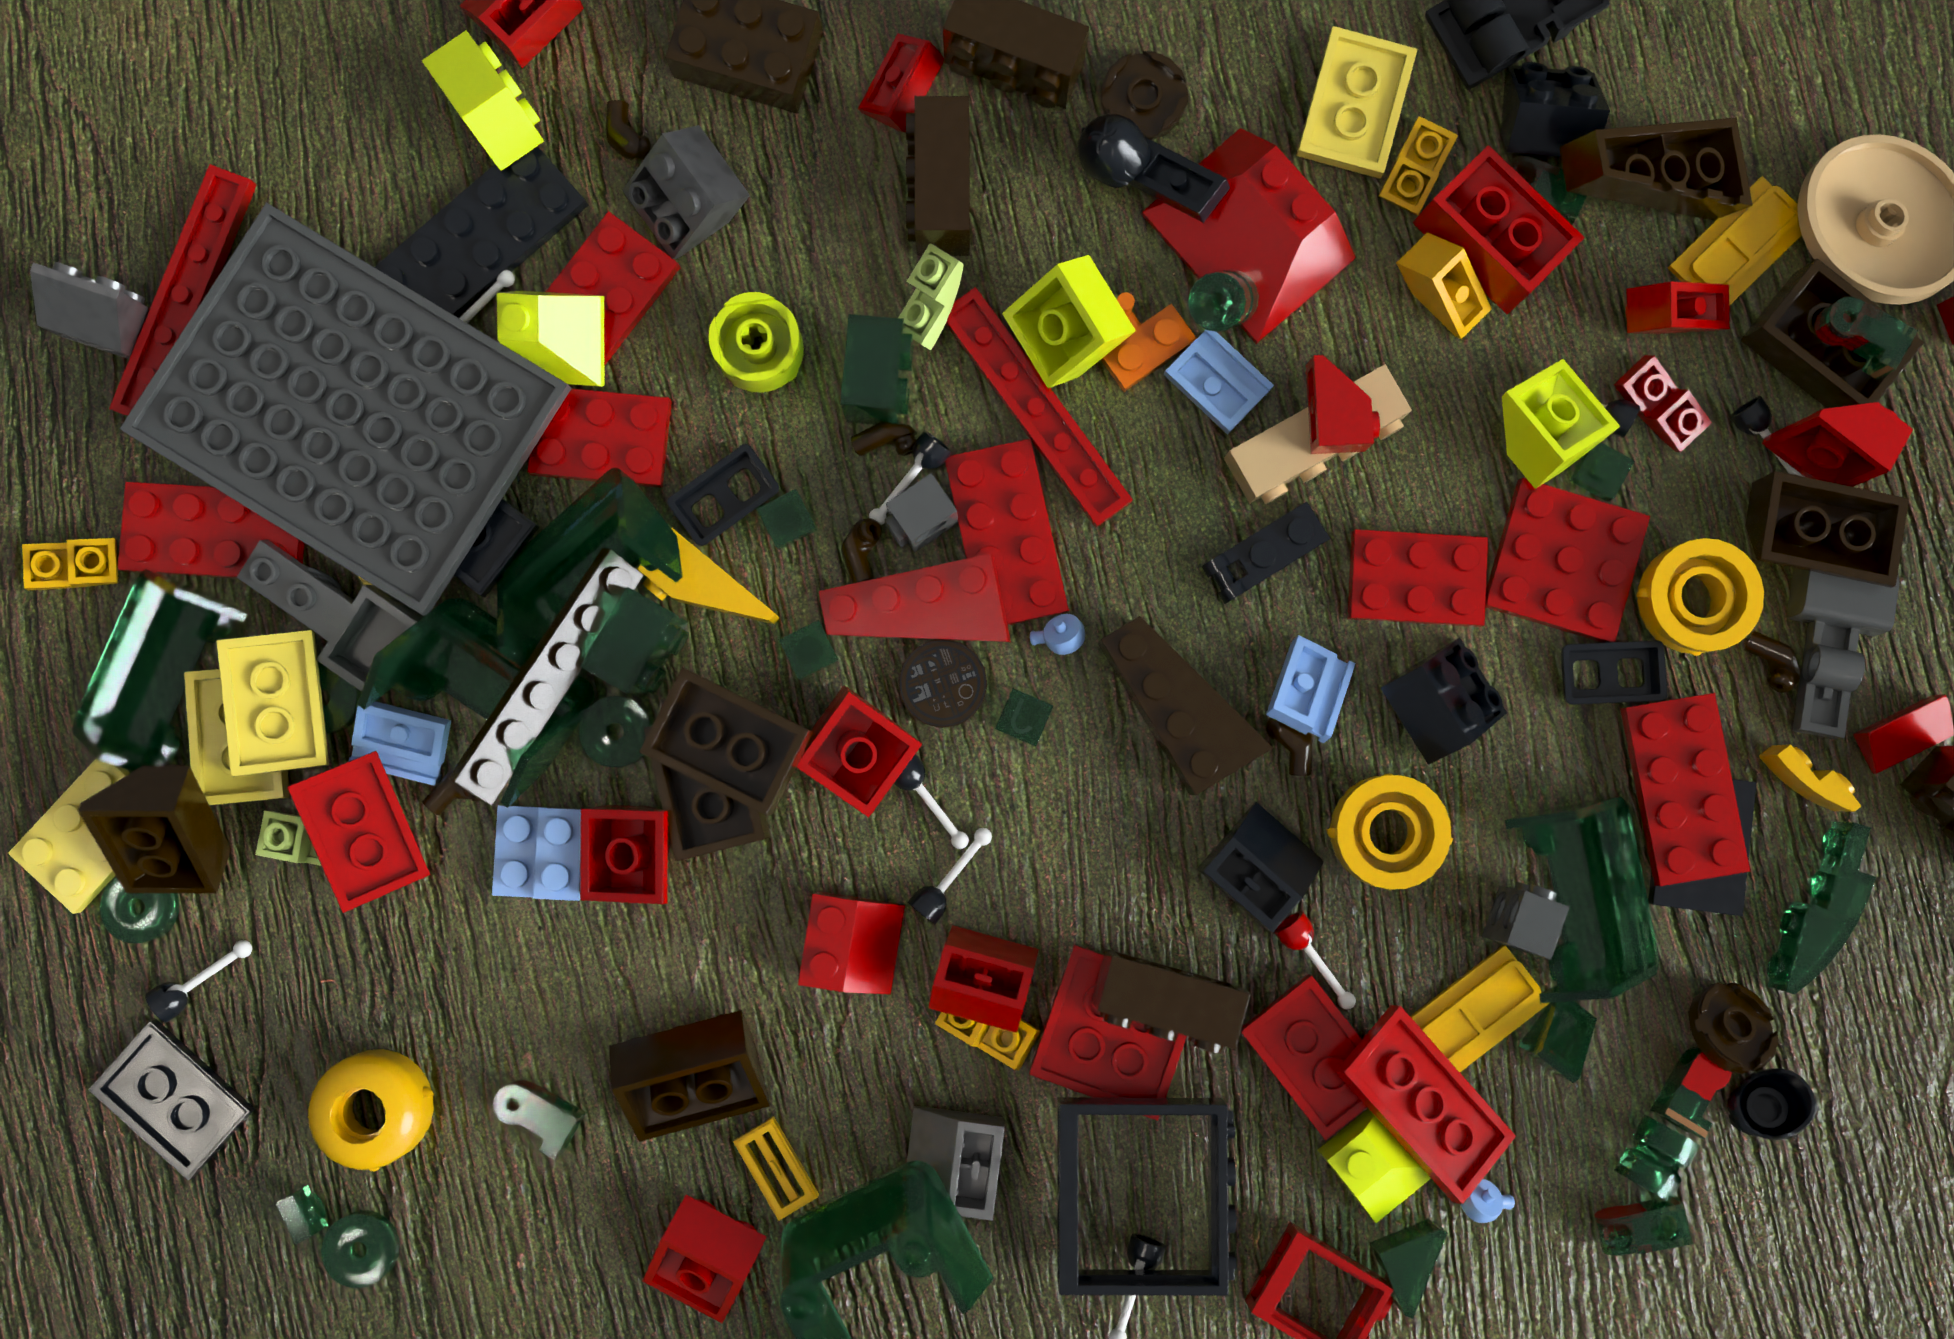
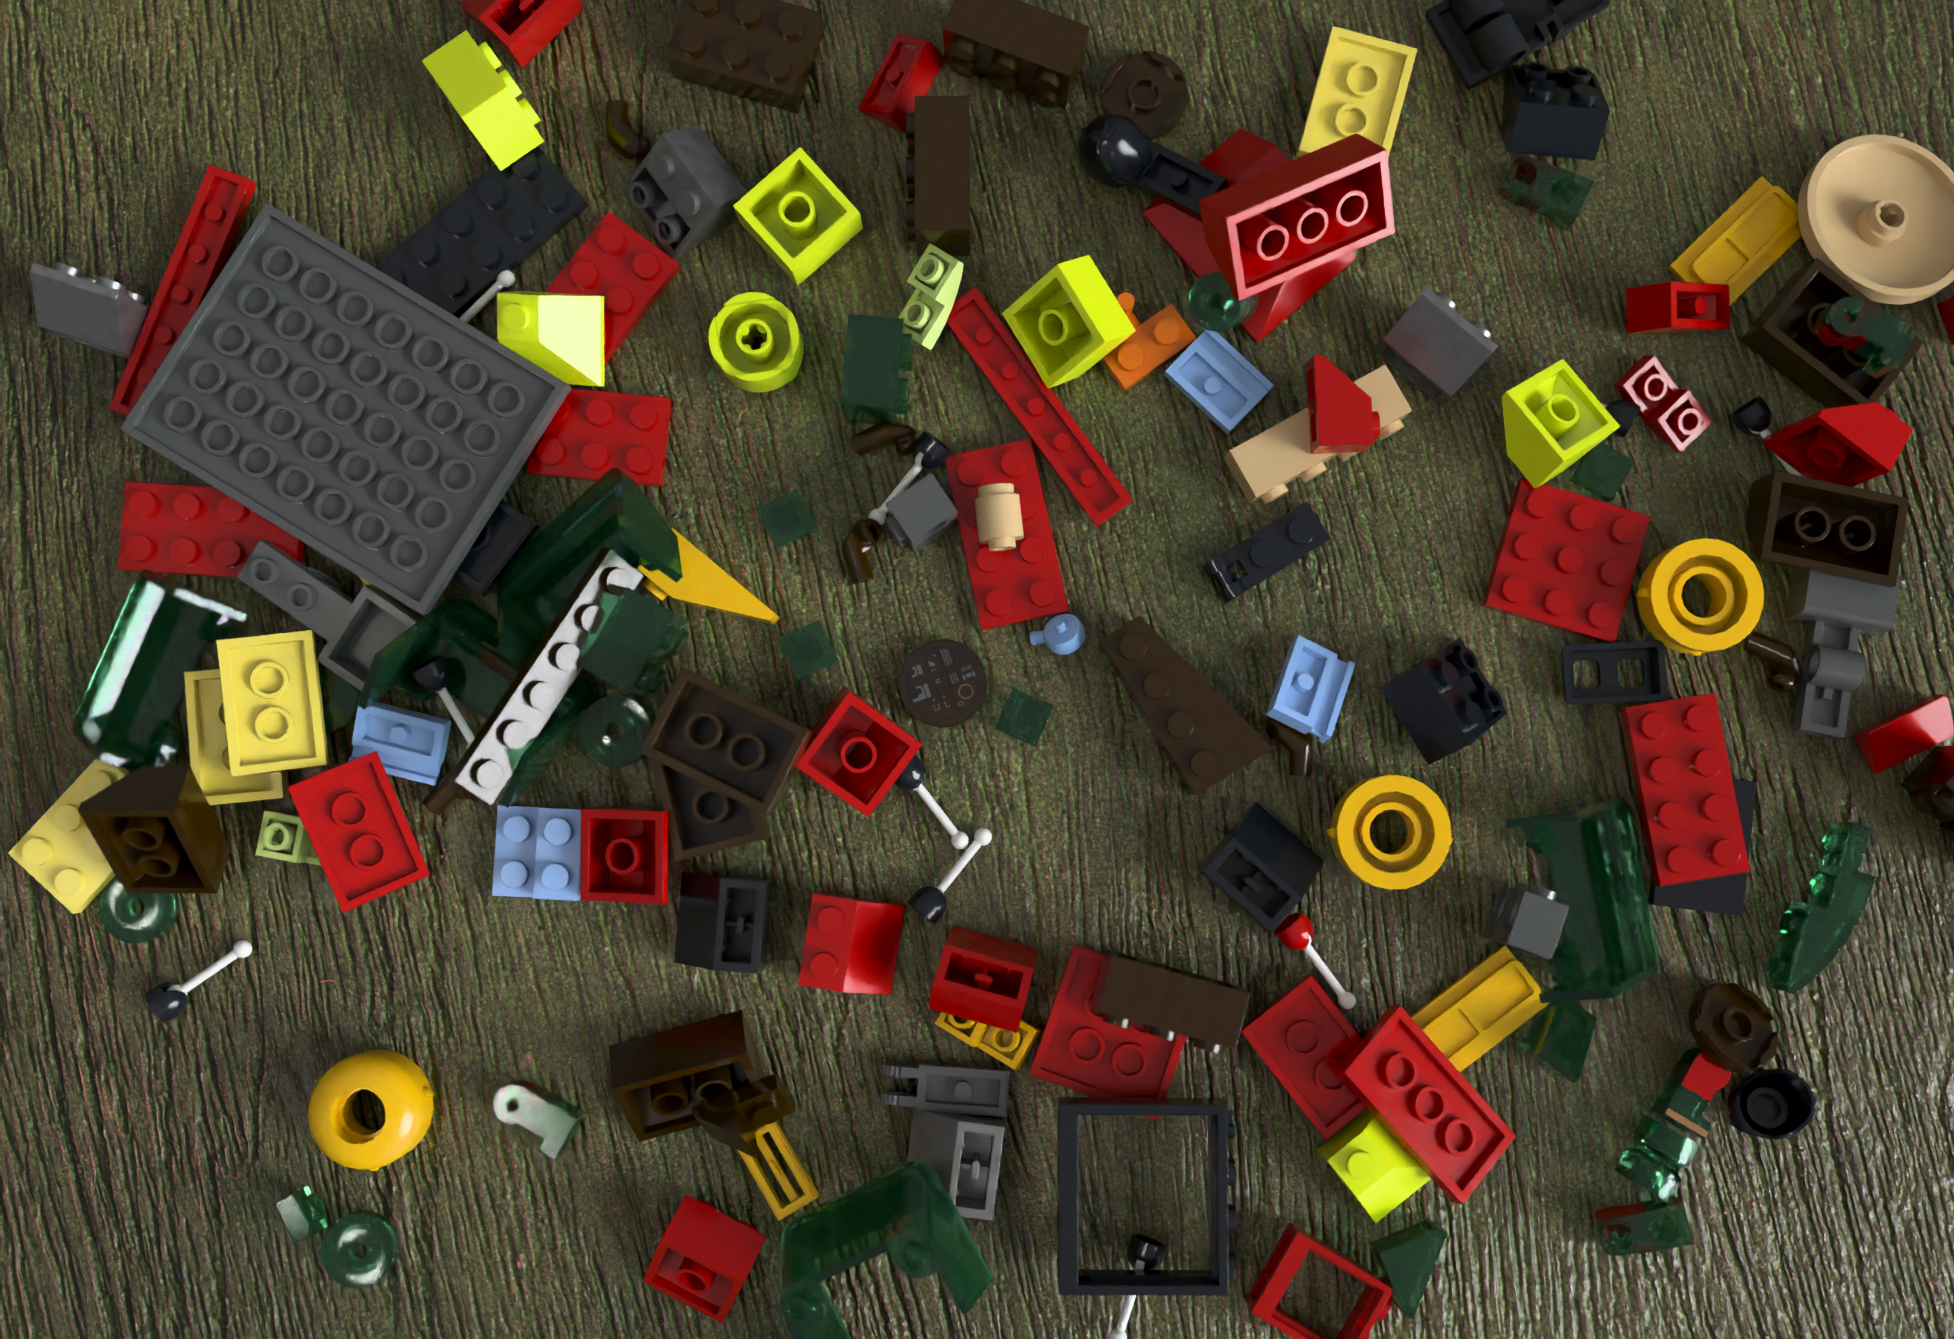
yellow slope [22,538,118,591] -> none
tile [89,1019,255,1180] -> none
black piece [667,444,779,546] -> none
red wing [818,553,1011,642] -> none
red plate [1347,529,1488,627] -> none
yellow slope [1379,116,1458,216] -> none
yellow slope [1396,232,1492,339] -> none
red slope [1413,145,1585,315] -> none
light blue piece [1461,1179,1515,1223] -> none
dark brown wedge [1559,117,1753,221] -> none
yellow slope [1759,744,1862,812] -> none
none -> black hinge [410,654,475,749]
none -> black slope [674,872,772,974]
none -> dark brown slope [692,1074,796,1158]
none -> neon yellow brick [733,147,863,286]
none -> dark grey hinge [880,1062,1010,1117]
none -> tan brick [974,483,1024,551]
none -> red slope [1199,133,1395,301]
none -> flat silver slope [1373,287,1498,406]

